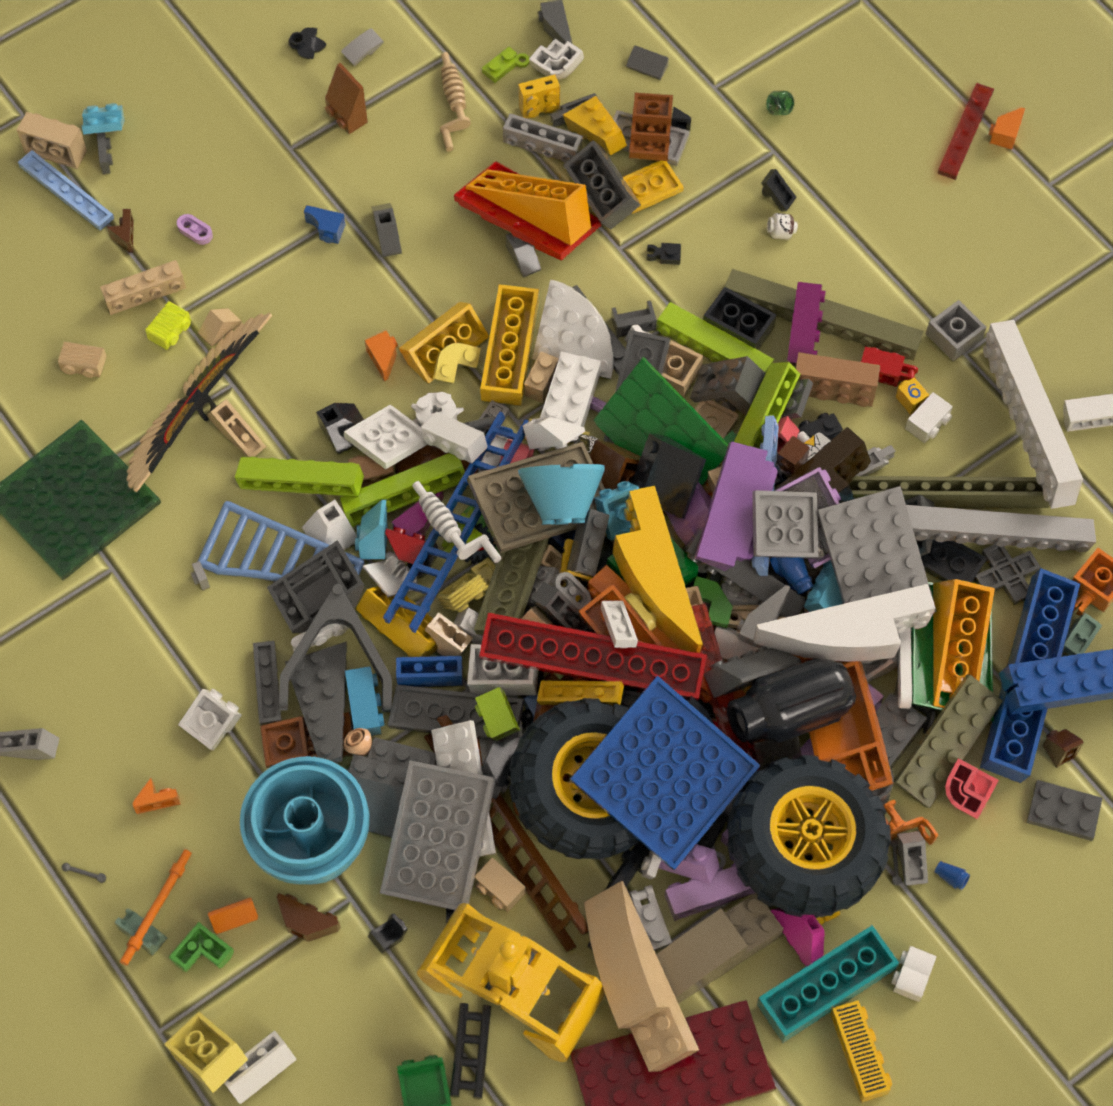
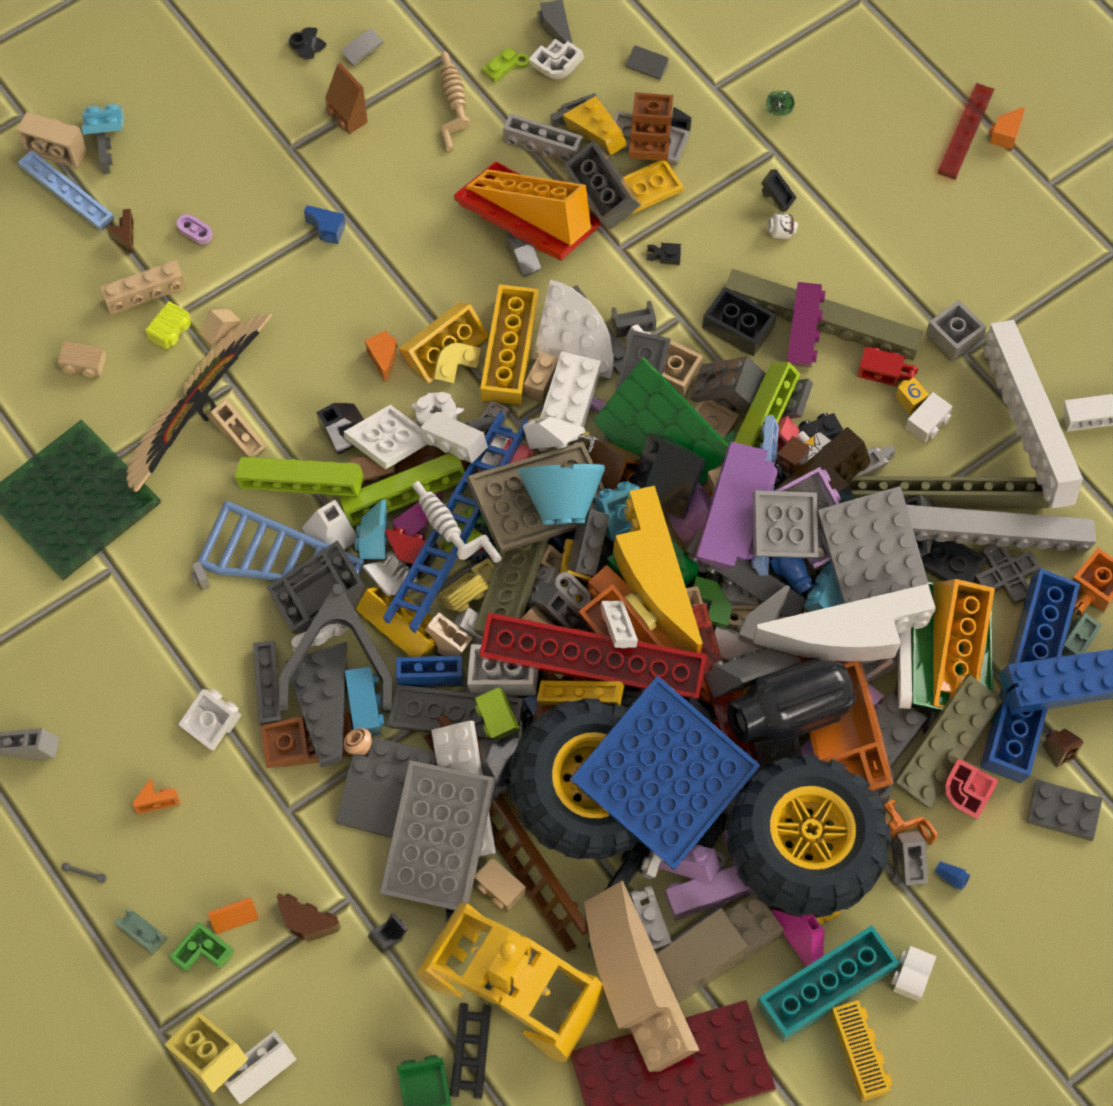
orange bar [120,849,192,966] -> none
medium azure piece [240,756,370,885] -> none
dark grey slope [371,203,402,257] -> none
yellow piece [518,74,560,118] -> none
lime brick [657,302,774,373] -> none
medium nougat brick [796,352,880,407] -> none

